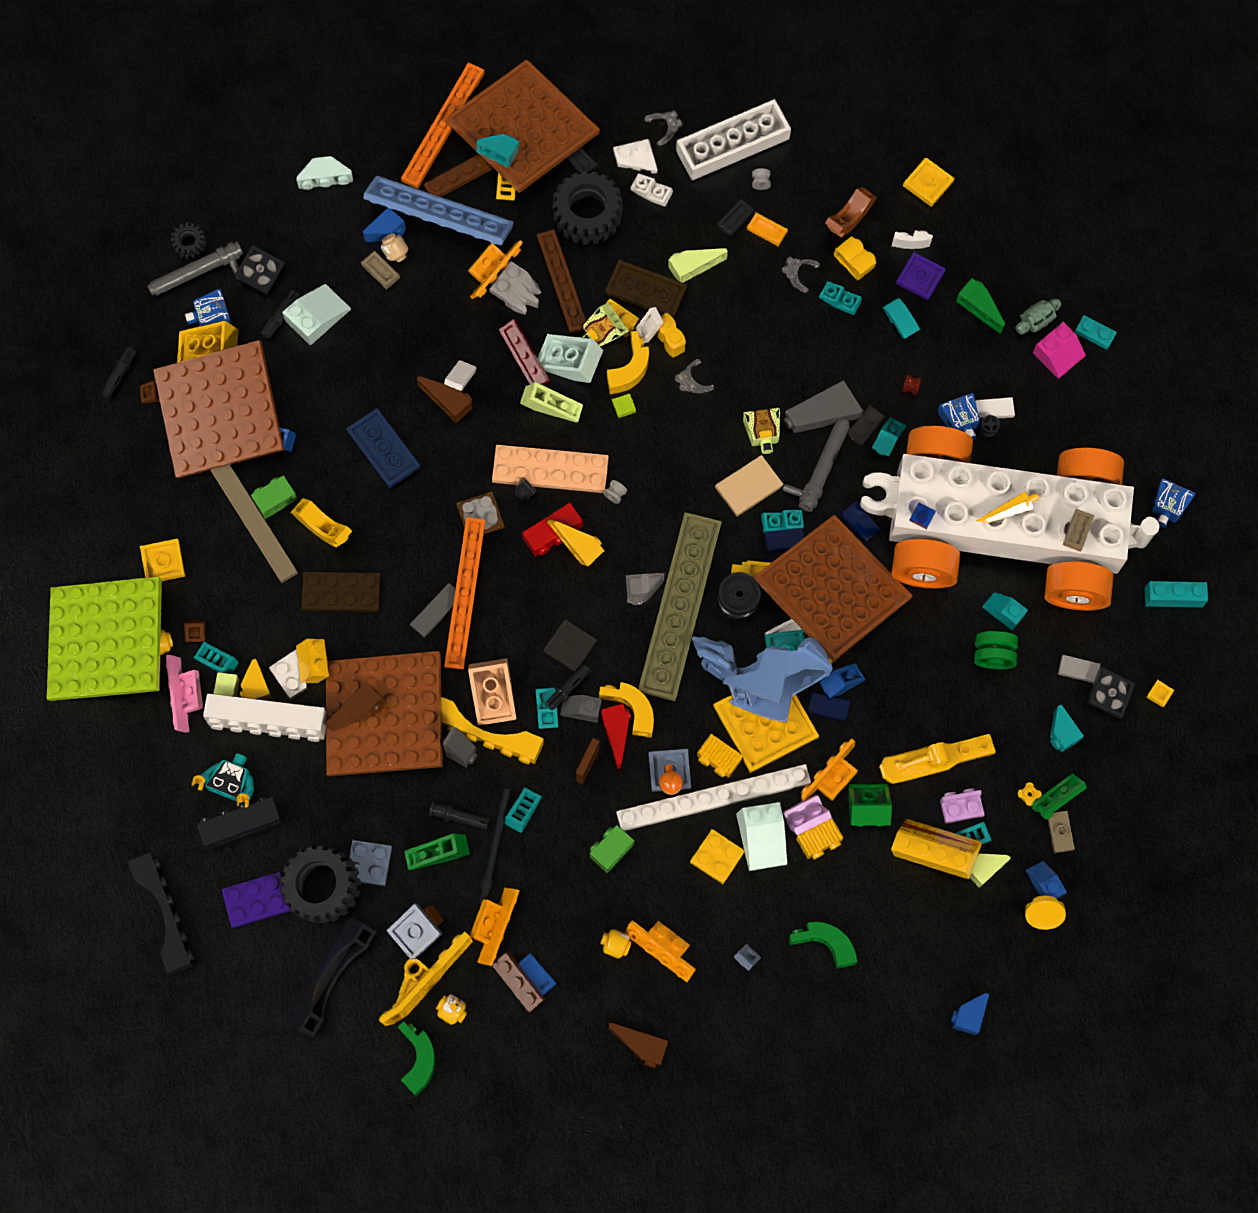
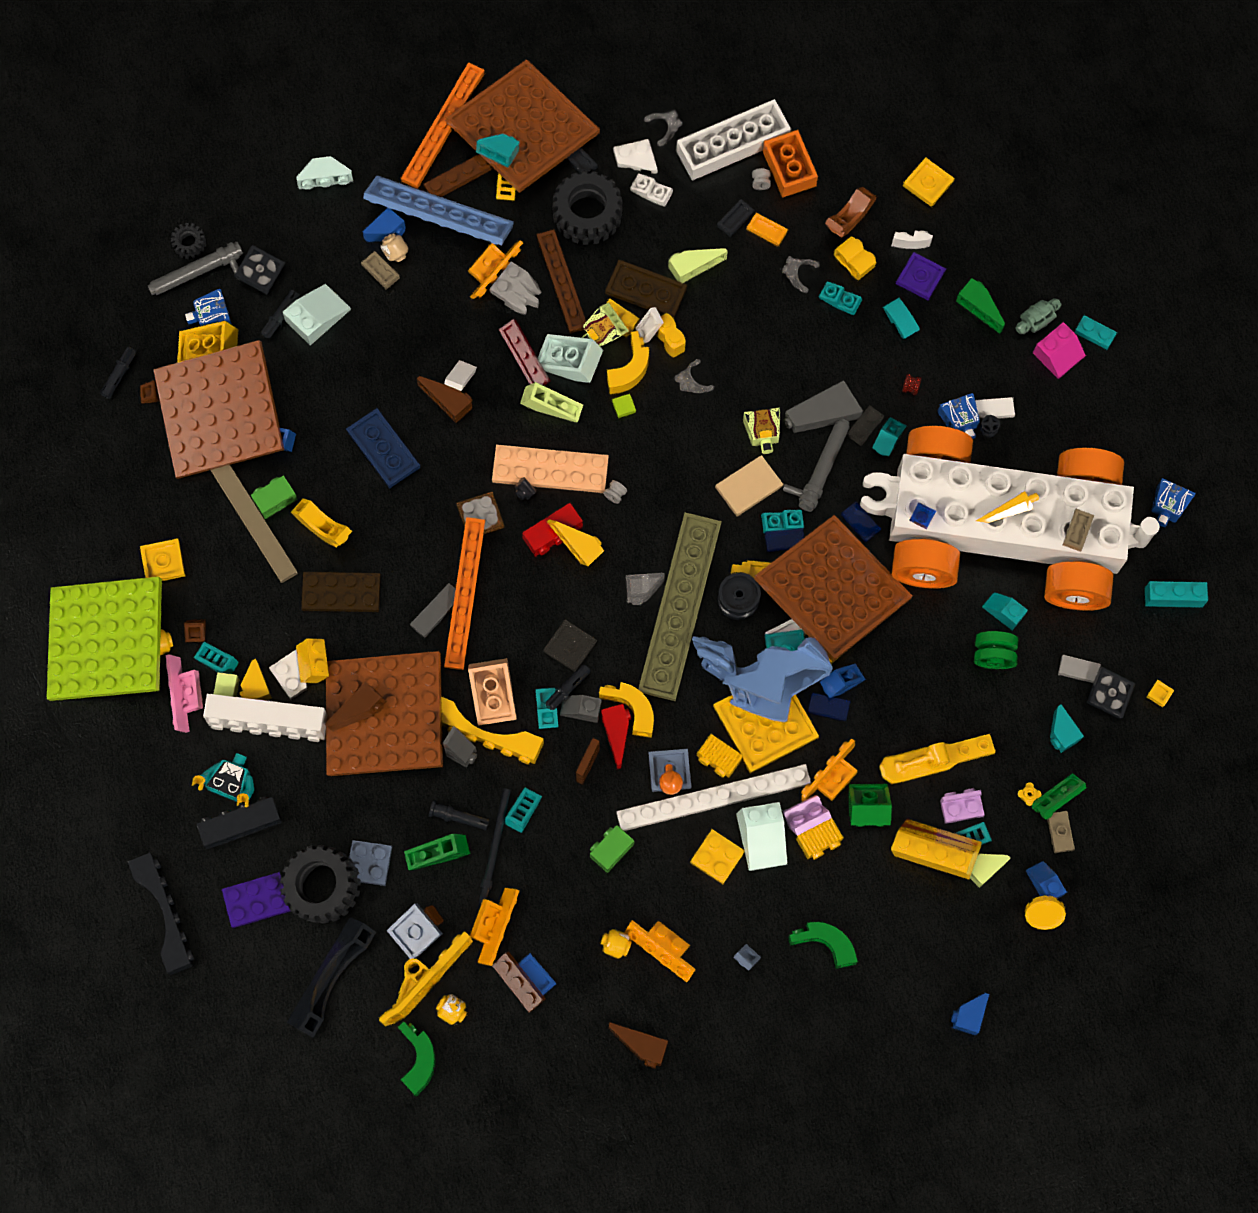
none -> orange brick [763,130,818,198]

